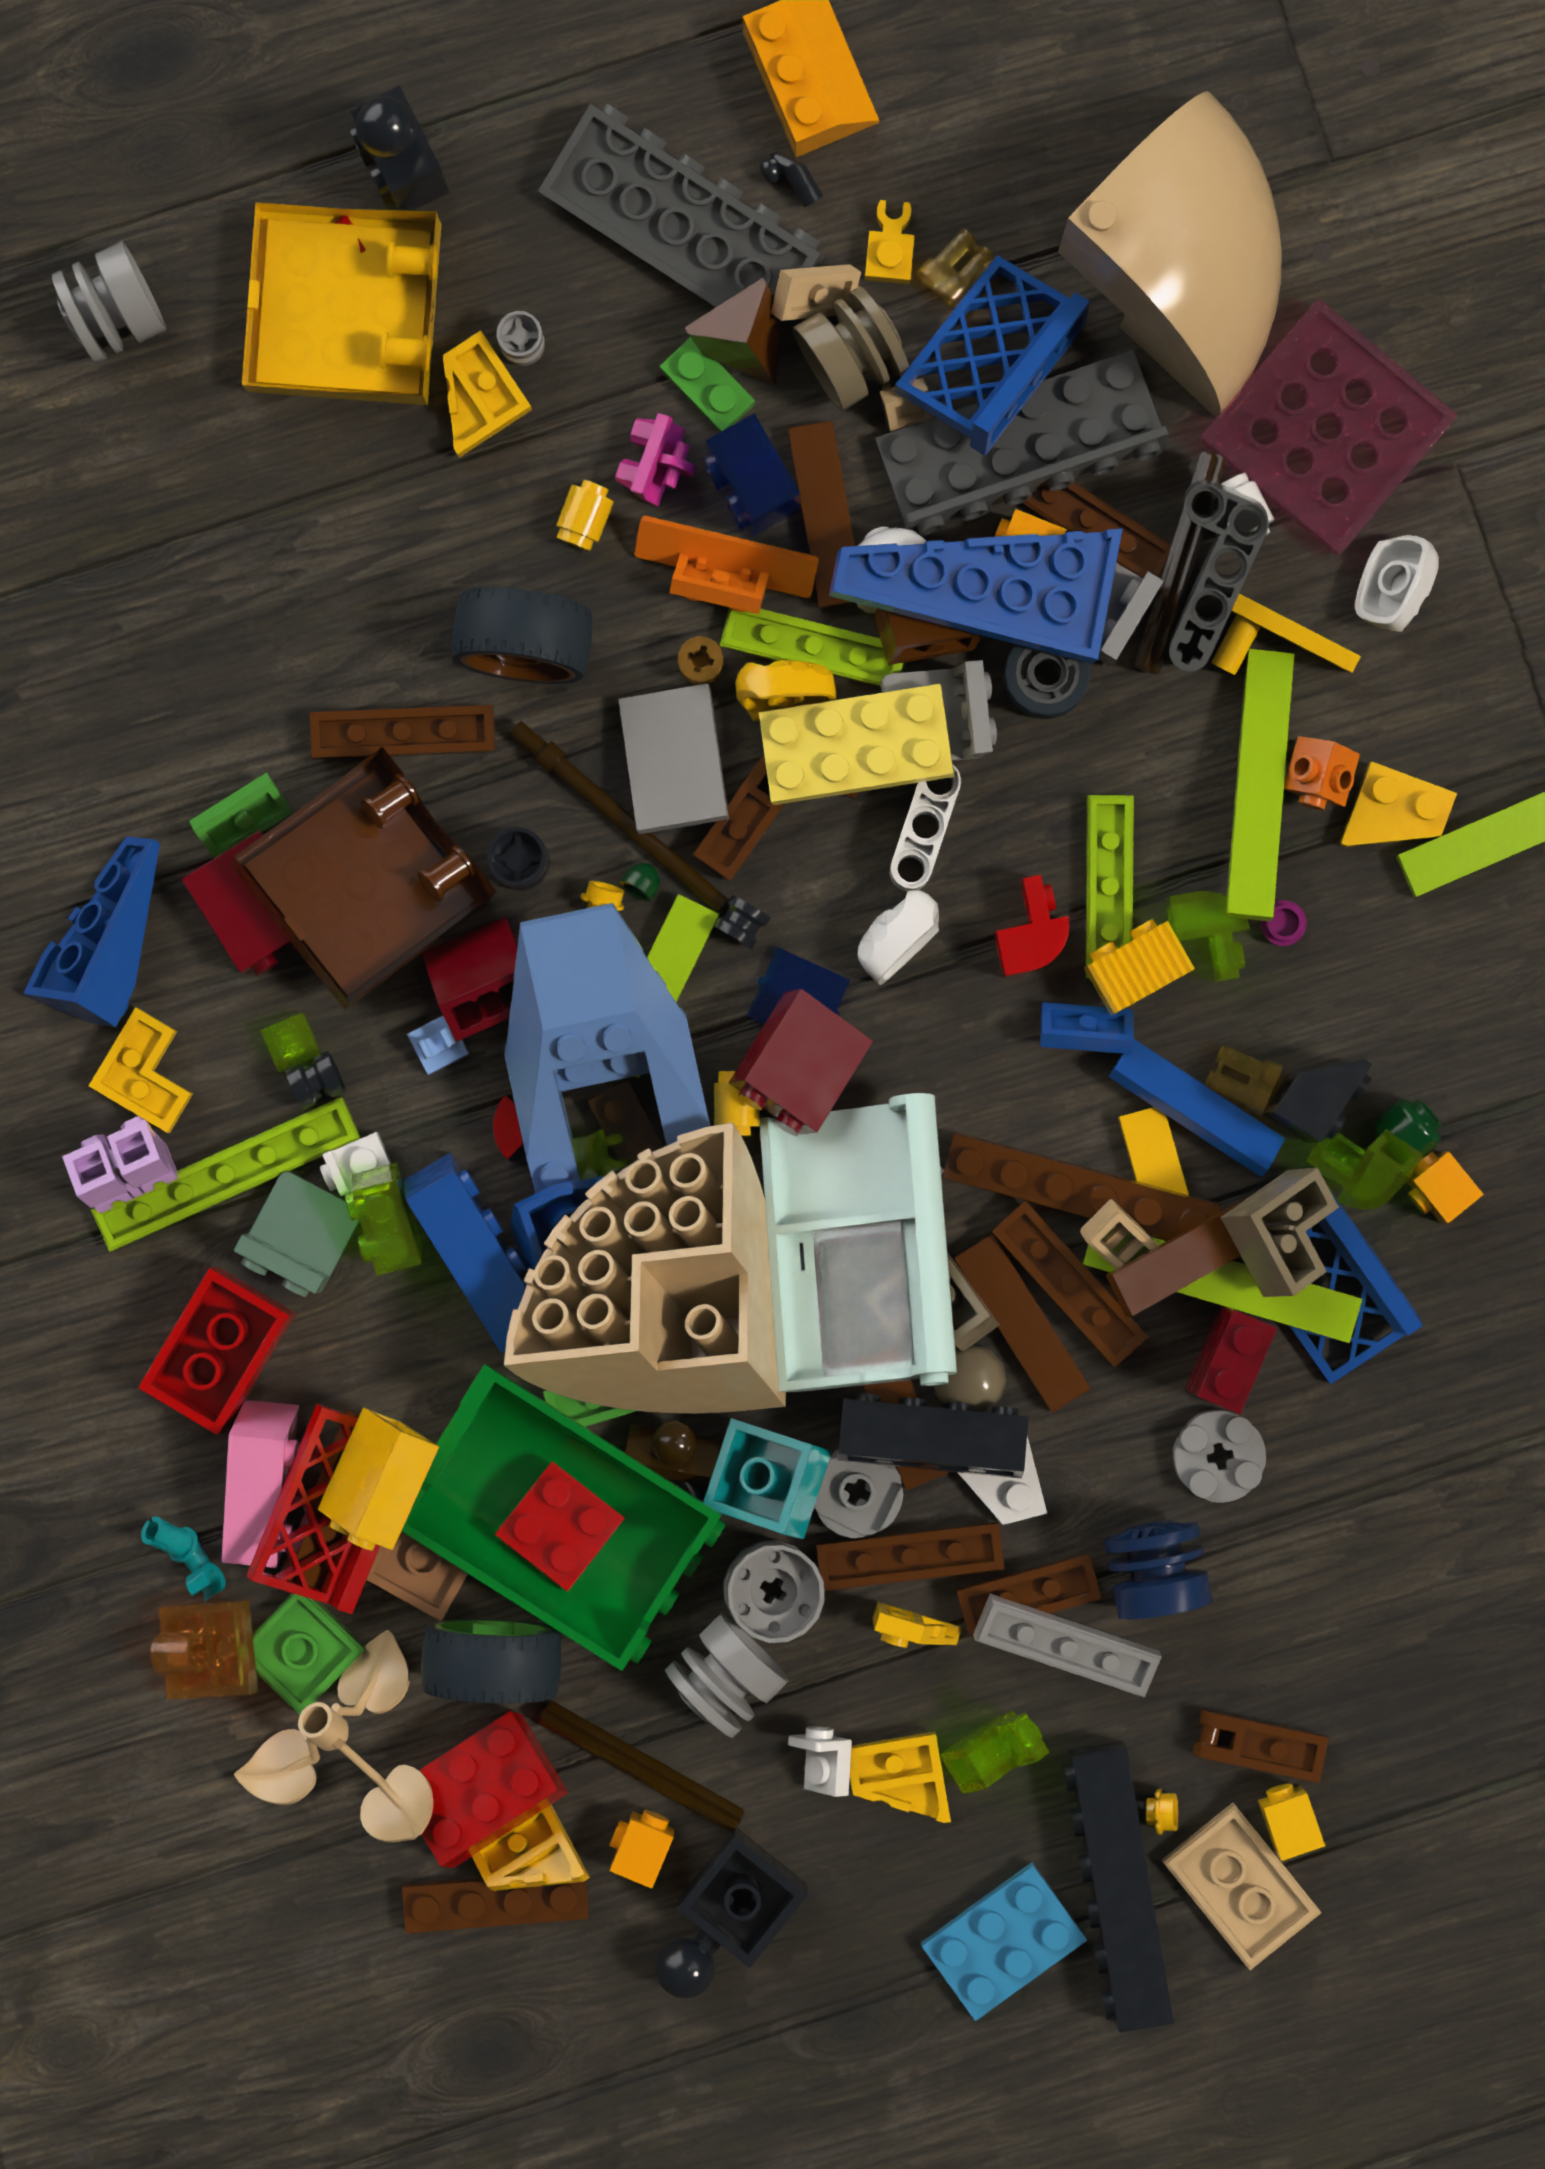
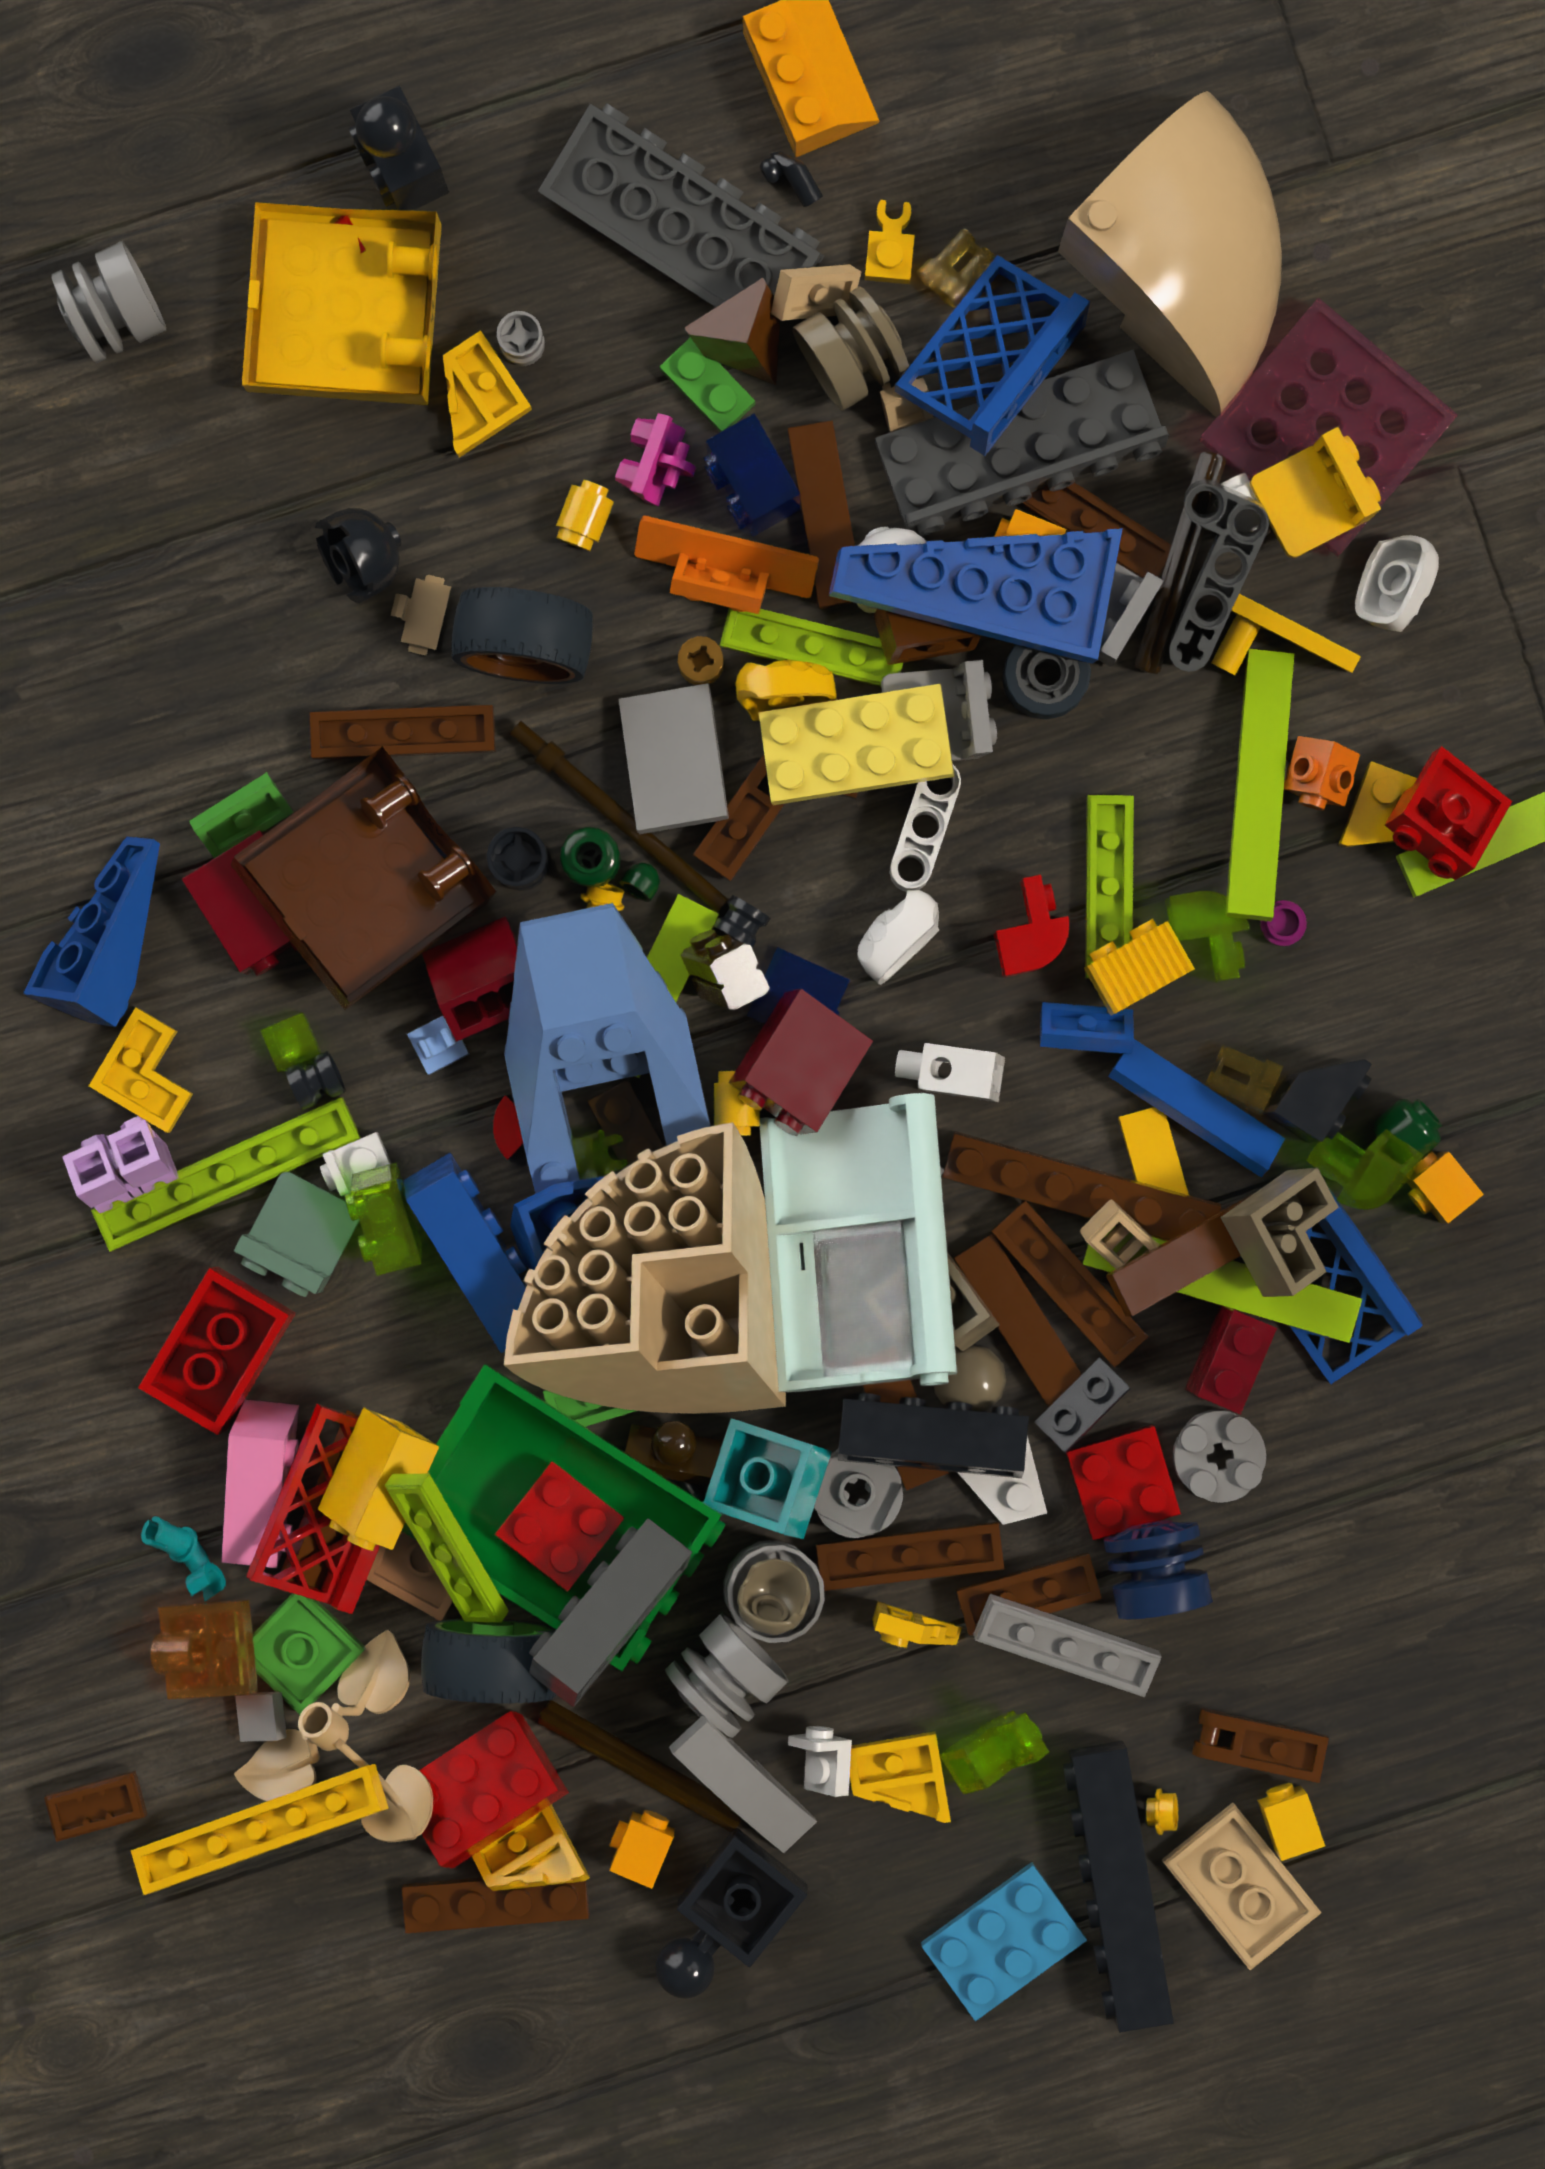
none -> reddish brown plate [44,1770,148,1842]
none -> yellow plate [131,1764,389,1895]
none -> light grey tile [235,1692,287,1742]
none -> black cylinder [315,508,401,604]
none -> lime tile [385,1473,509,1622]
none -> tan piece [391,575,451,655]
none -> dark grey brick [529,1519,692,1708]
none -> dark green head [560,827,621,888]
none -> light grey slope [669,1715,817,1853]
none -> brick [680,930,769,1010]
none -> dark tan hair [737,1558,811,1636]
none -> white torso [895,1043,1005,1102]
none -> black hinge [1035,1357,1131,1453]
none -> red plate [1066,1425,1181,1540]
none -> yellow bracket [1250,427,1381,558]
none -> red plate [1384,746,1513,881]

